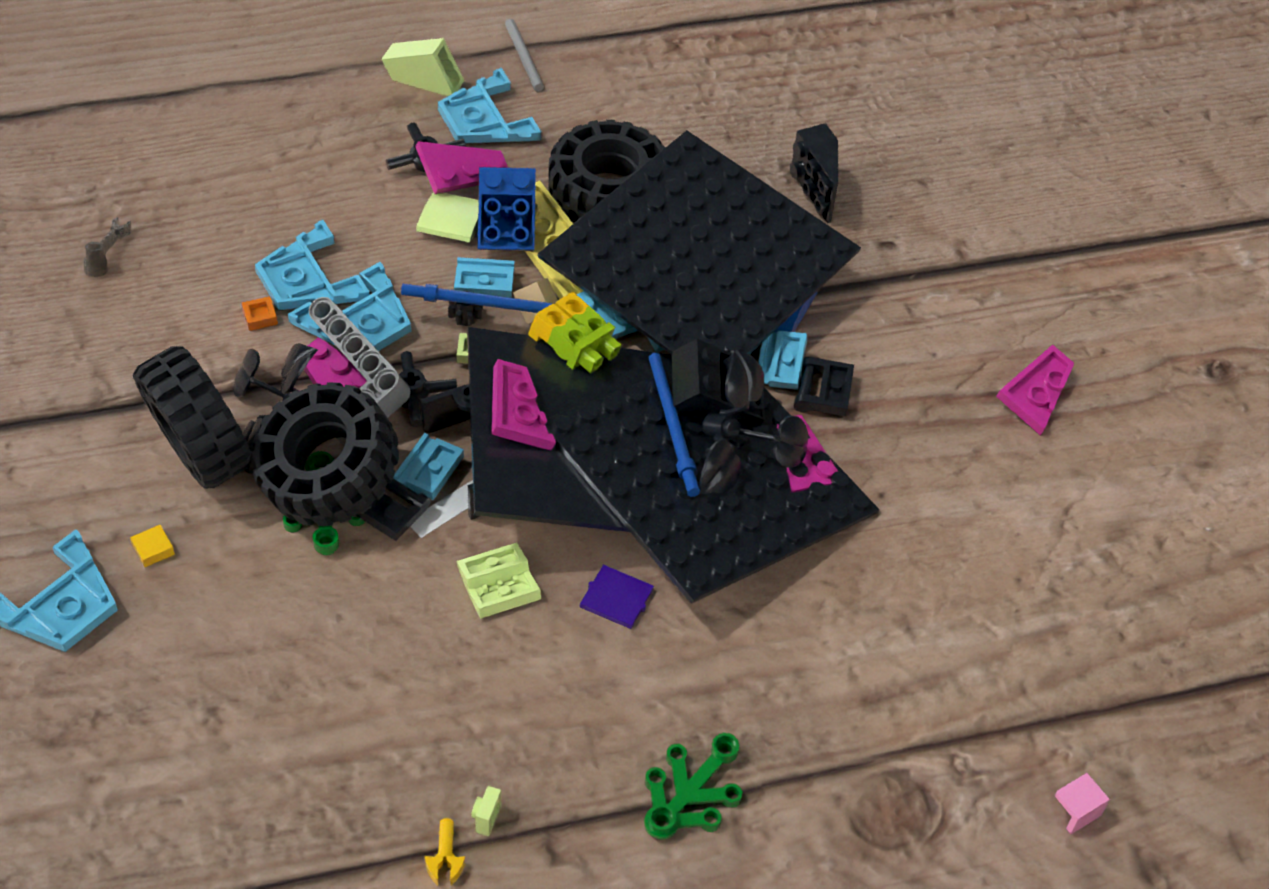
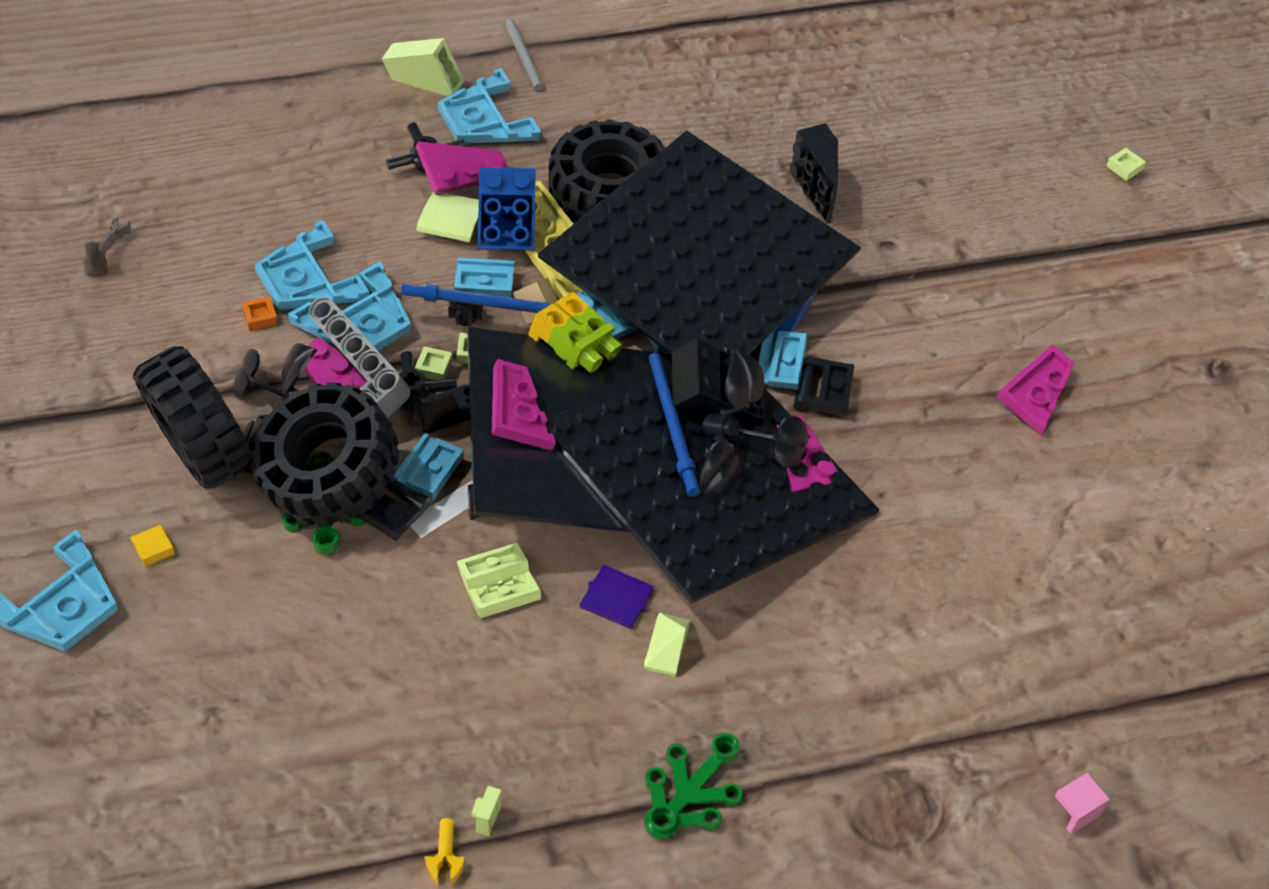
none -> yellowish green plate [415,346,453,380]
none -> yellowish green slope [643,612,690,677]
none -> yellowish green plate [1106,148,1146,181]

